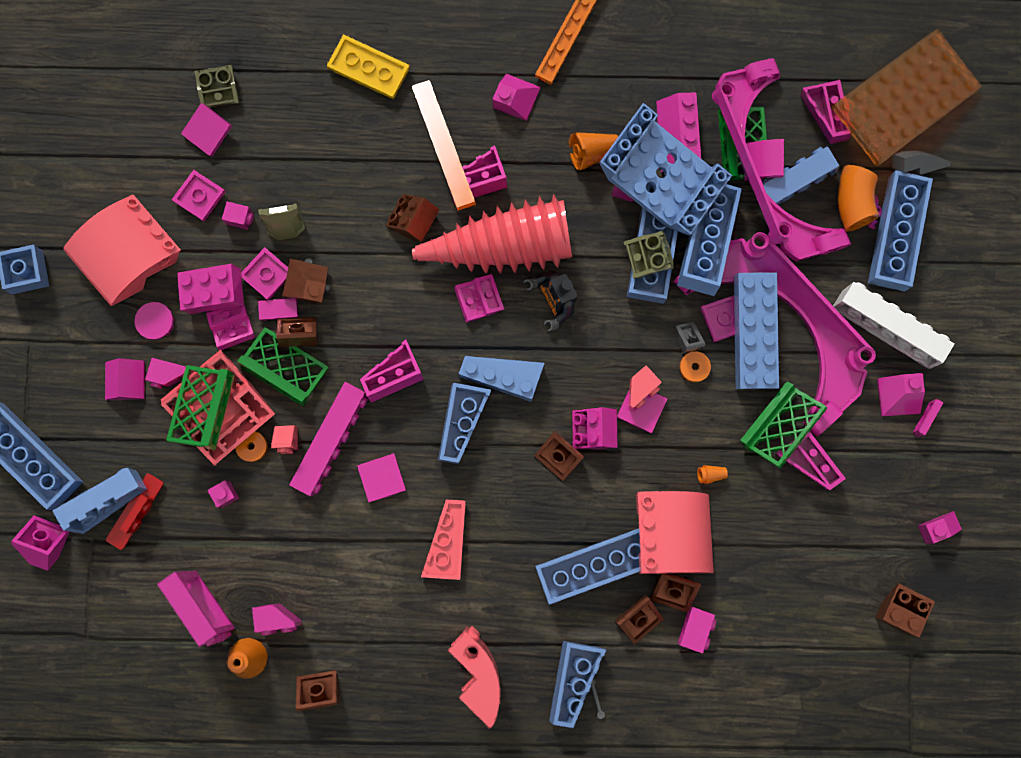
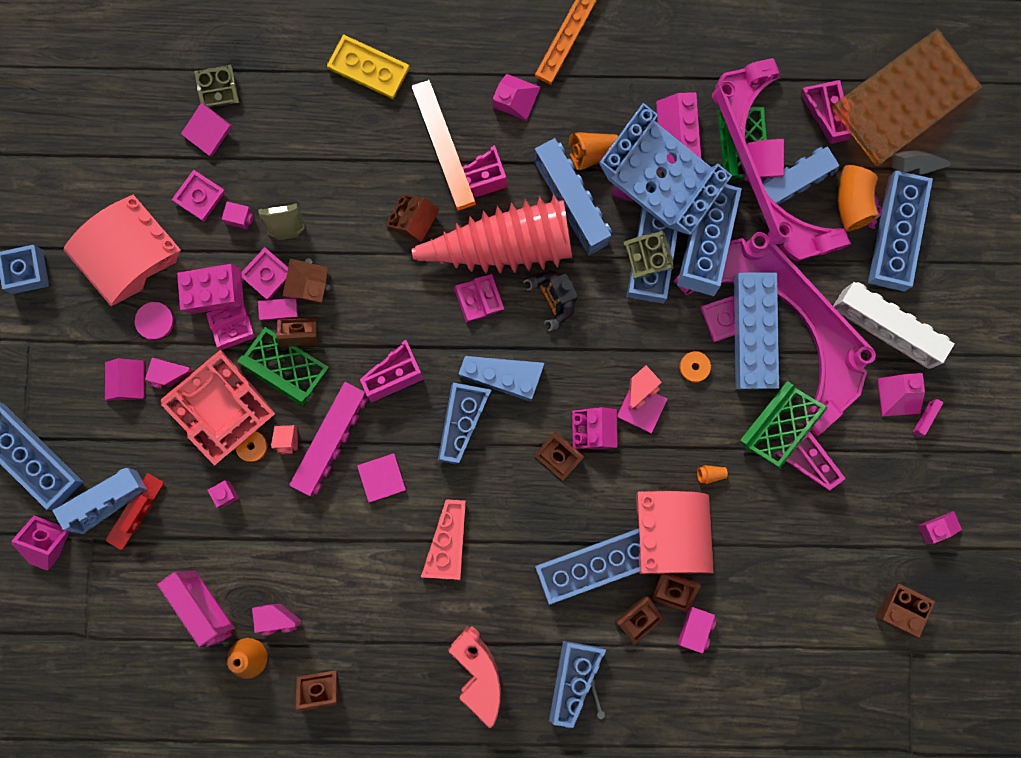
green fence [166,365,235,451] -> none
dark grey slope [676,322,705,355] -> none
none -> medium blue brick [534,138,612,256]

